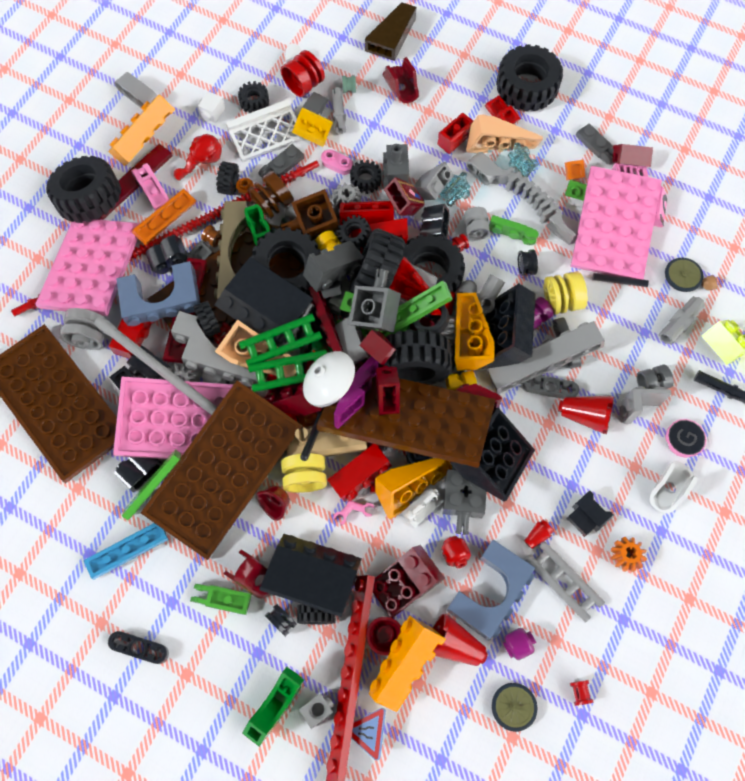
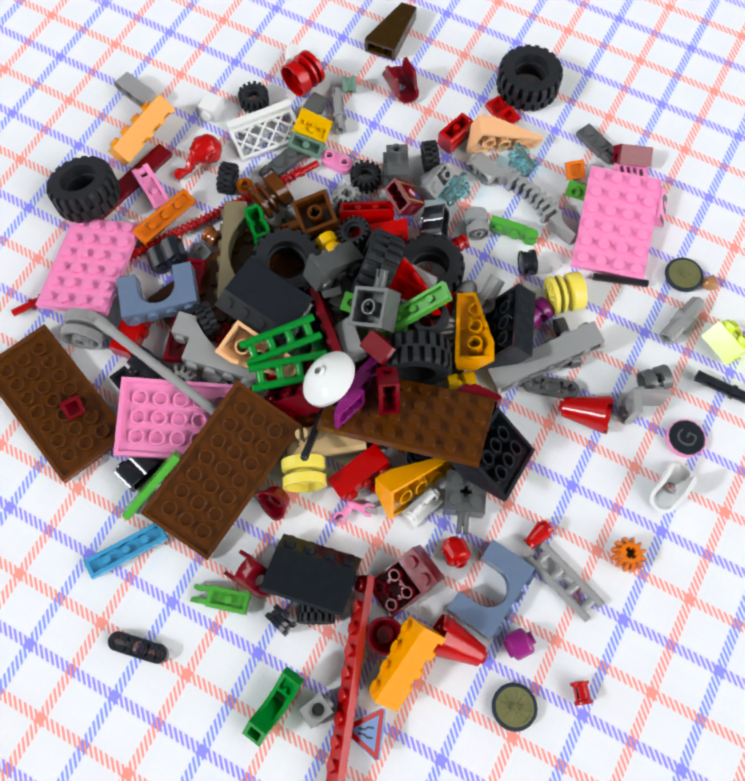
black piece [566,490,614,537] -> none
none -> dark red slope [59,393,87,421]
none -> sand green slope [287,131,325,160]
none -> black tyre [420,140,440,173]

